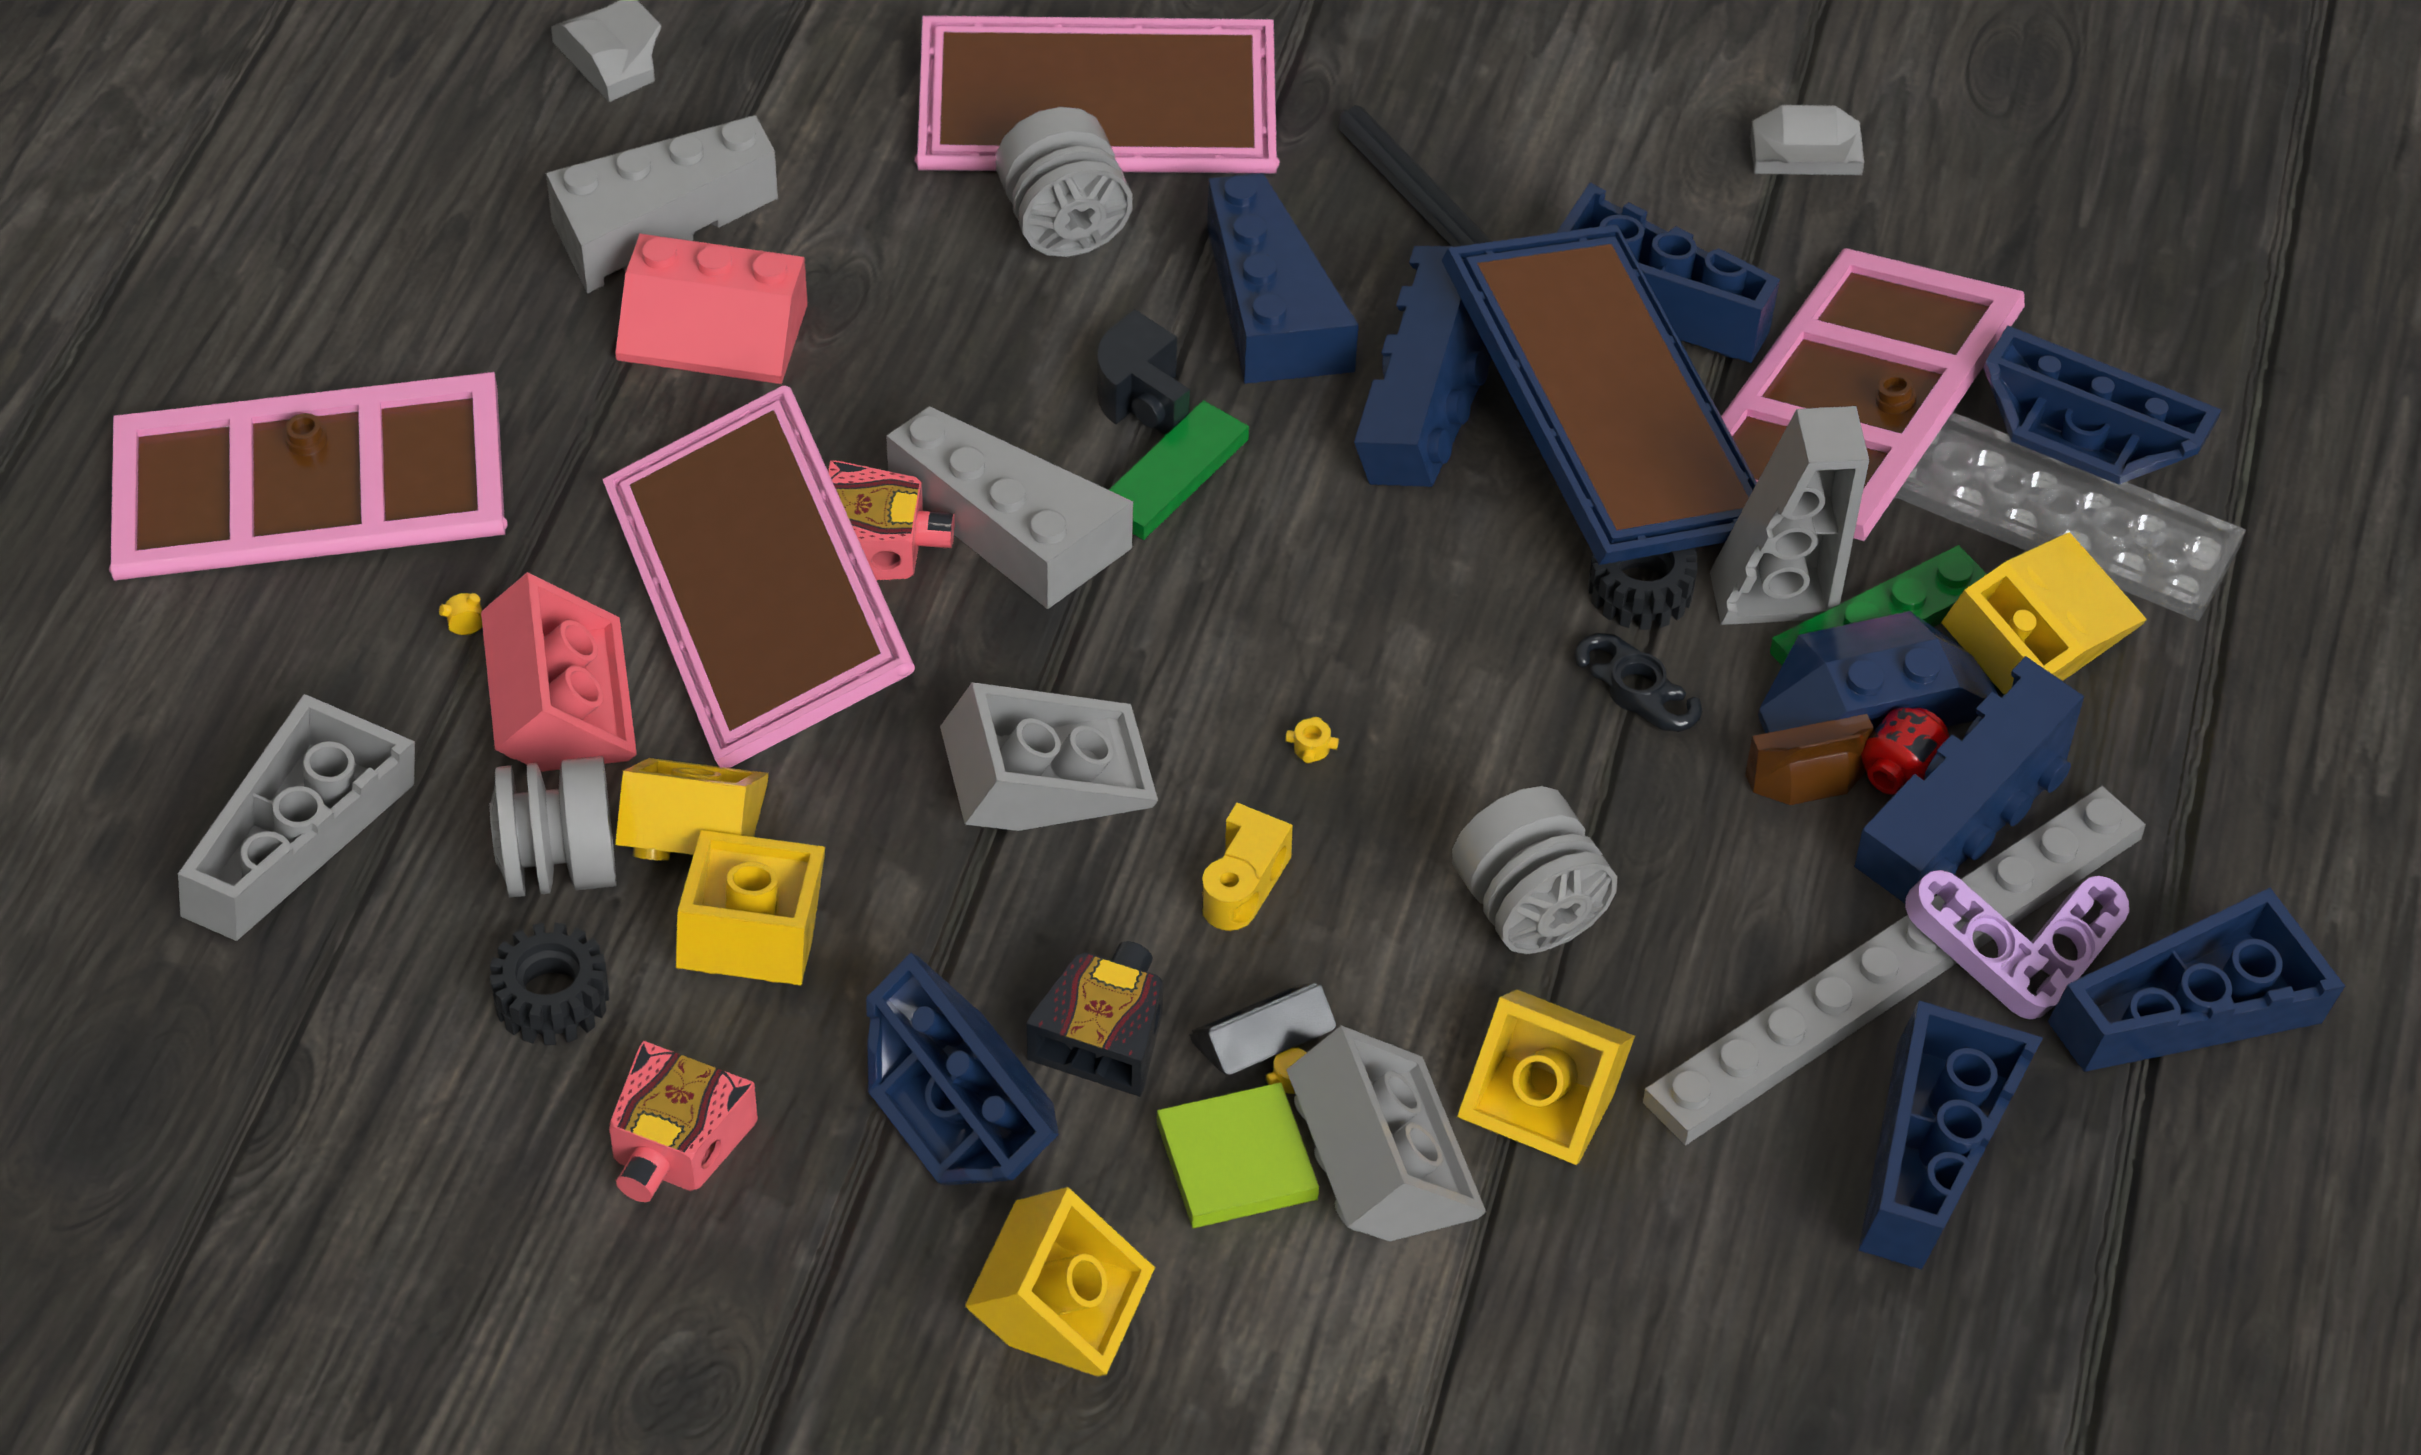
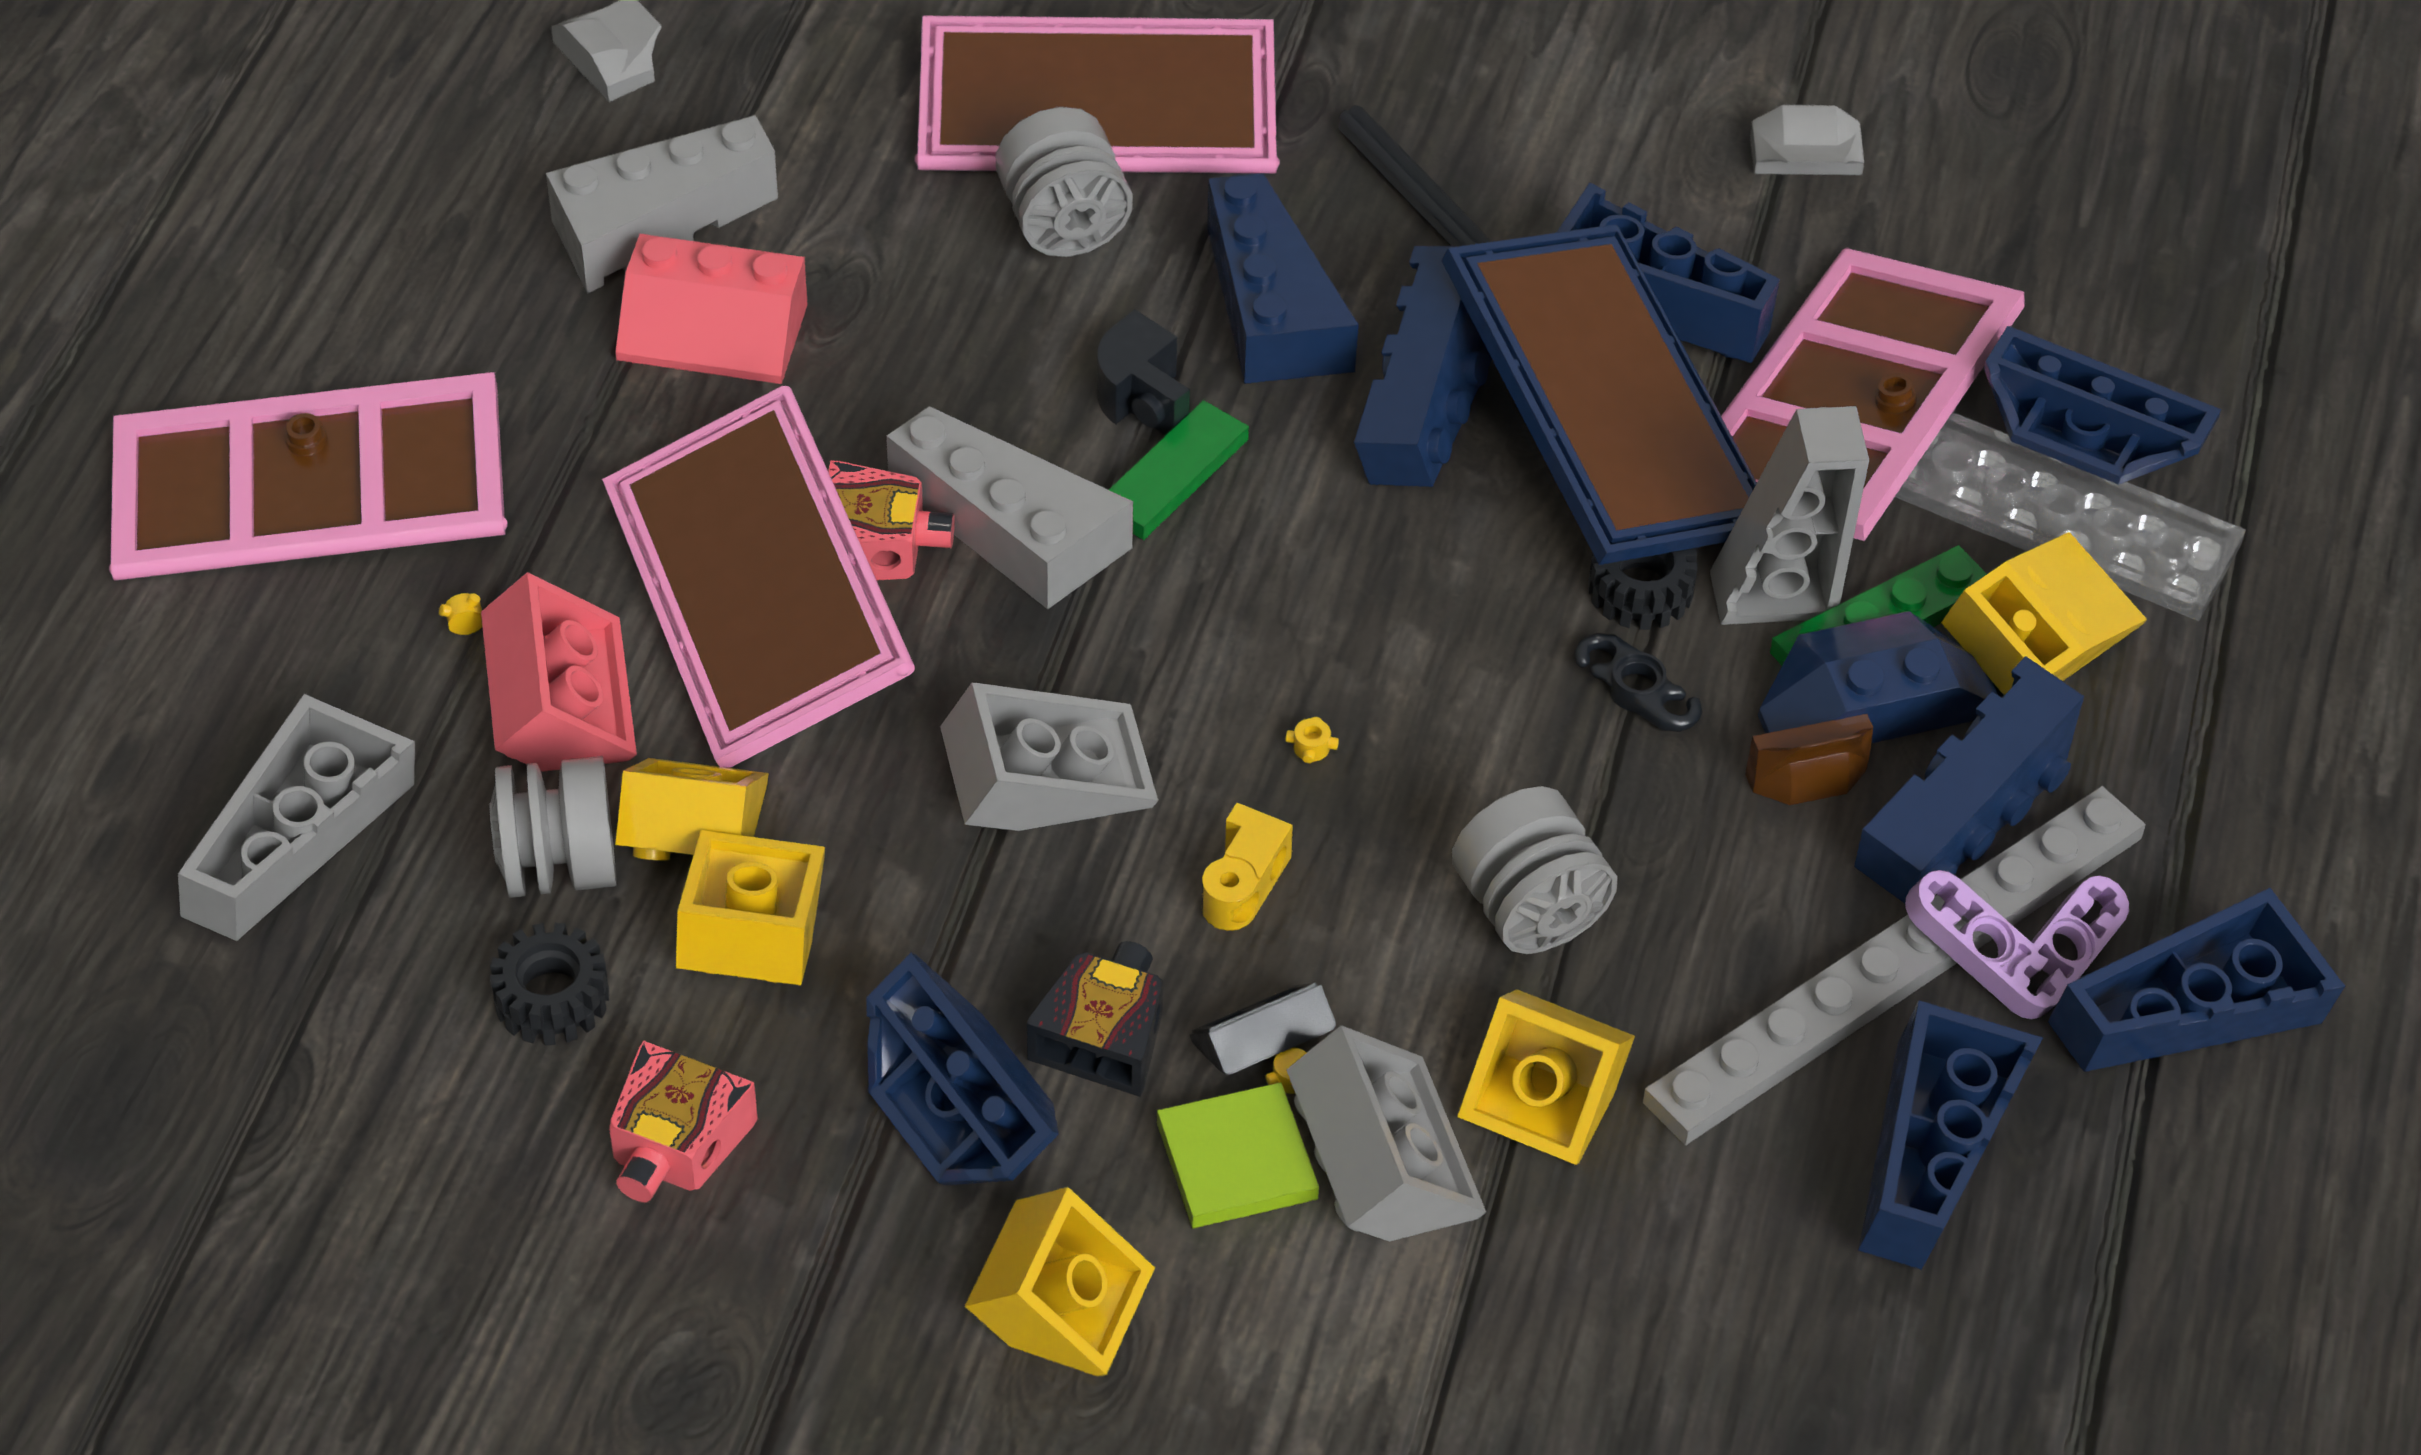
red head [1861,707,1949,795] -> none

